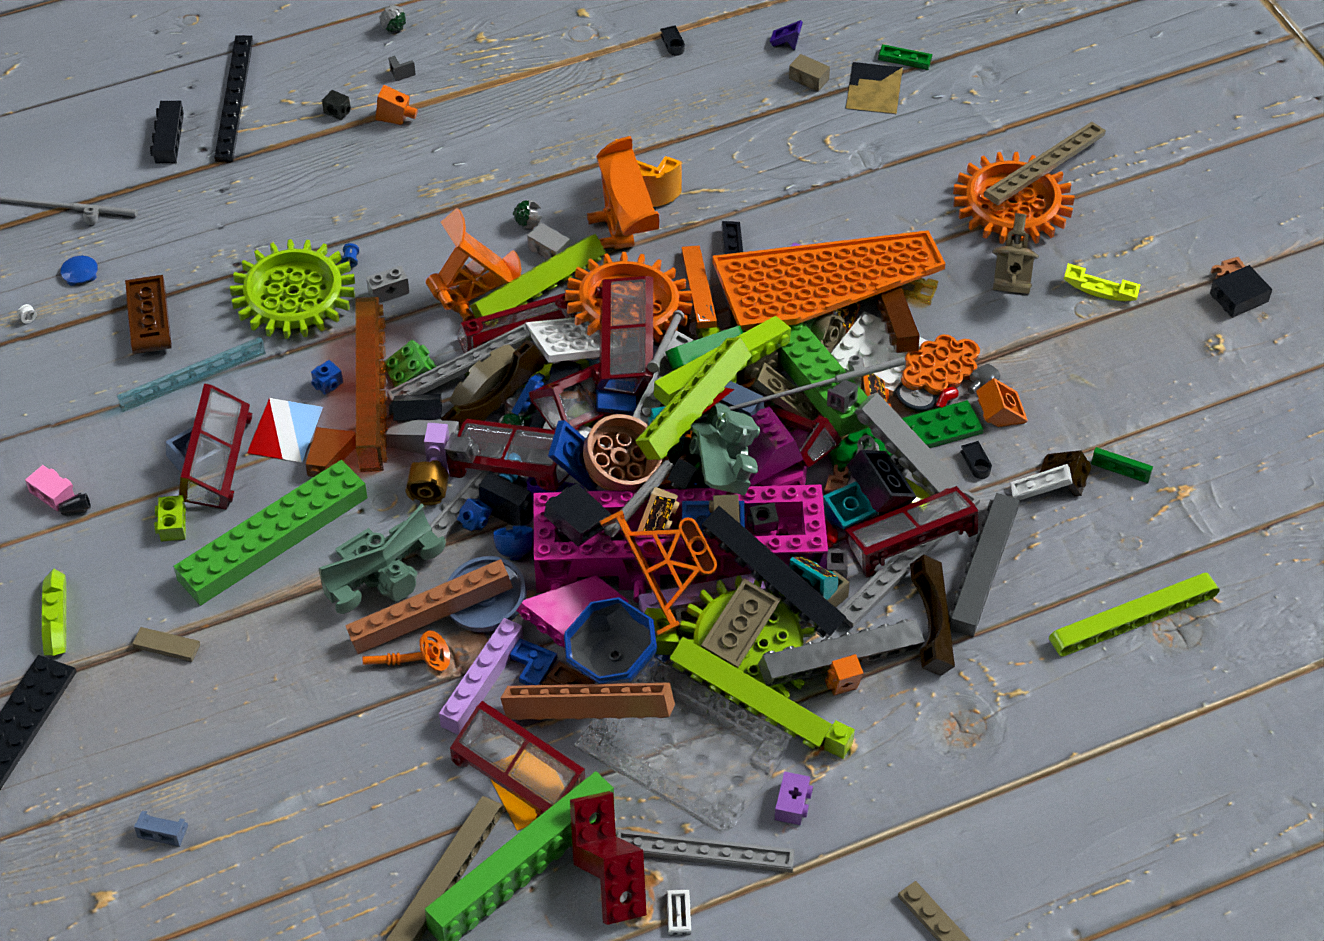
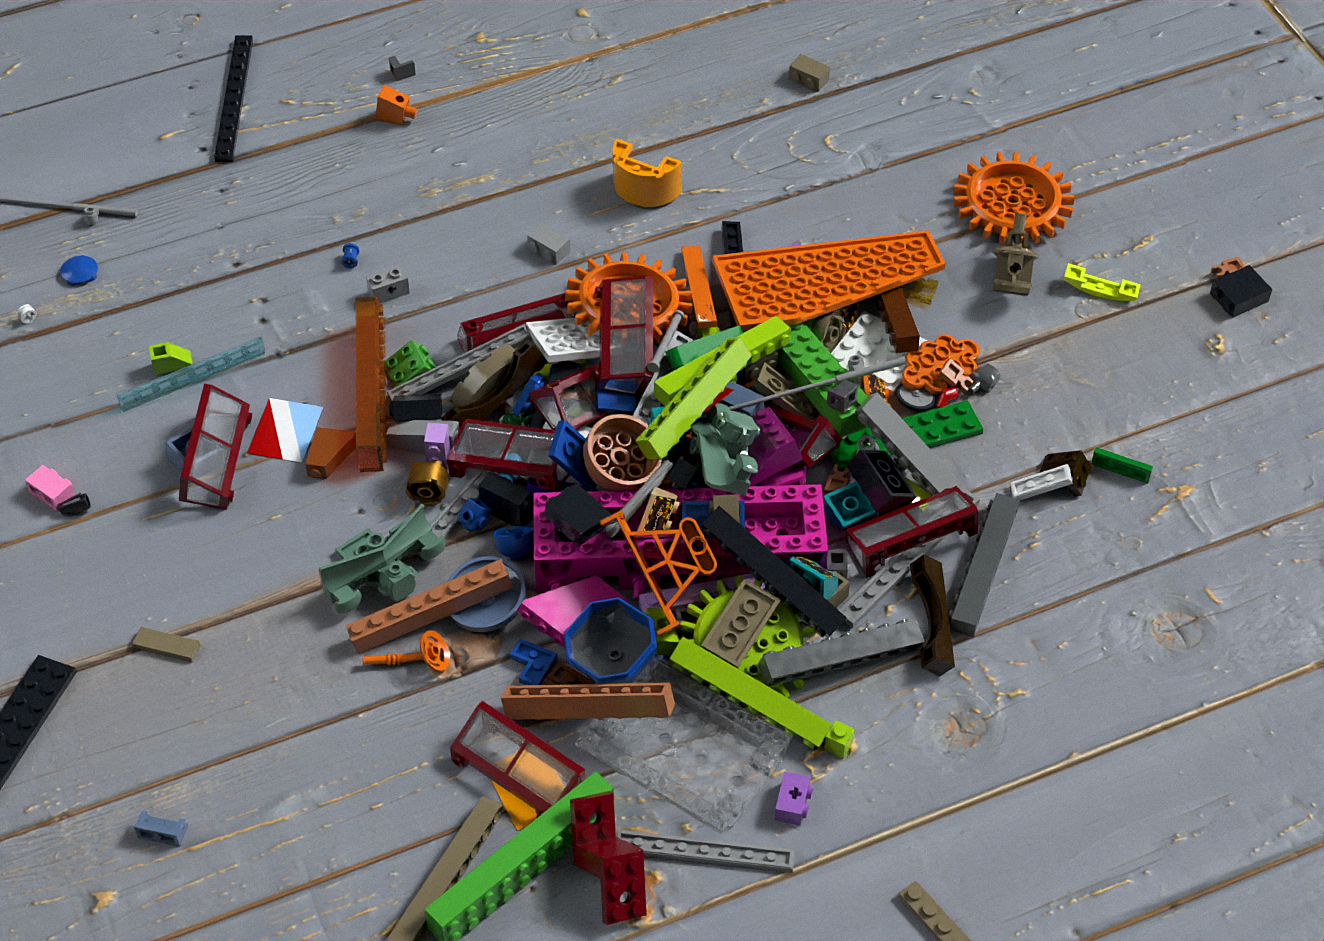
lime brick [42,568,66,655] -> none
reddish brown hinge [125,275,172,354] -> none
black brick [150,100,184,164] -> none
lime brick [154,495,186,542] -> none
bright green brick [173,460,368,606] -> none
lime gear [230,239,355,339] -> none
blue brick [311,360,343,395] -> none
pearl dark grey brick [322,90,351,120] -> none
piece [379,4,406,32] -> none
orange piece [426,208,521,322] -> none
lavender brick [439,618,524,735] -> none
flat silver brick [444,433,479,463] -> none
lime brick [469,233,606,326] -> none
piece [513,200,542,229] -> none
orange piece [587,136,659,250] -> none
black piece [660,25,685,56] -> none
white tile [667,890,691,935] -> none
brick [747,503,779,534] -> none
dark purple slope [769,20,803,50] -> none
red arm [825,520,838,548] -> none
orange brick [825,654,864,696] -> none
pearl gold sticker [846,62,903,114] -> none
green tile [878,44,933,70] -> none
black piece [960,441,992,479] -> none
orange slope [976,378,1028,427] -> none
dark tan plate [984,122,1106,205] -> none
lime beam [1049,573,1220,657] -> none
none -> lime slope [148,342,193,375]
none -> nougat plate [938,358,973,393]

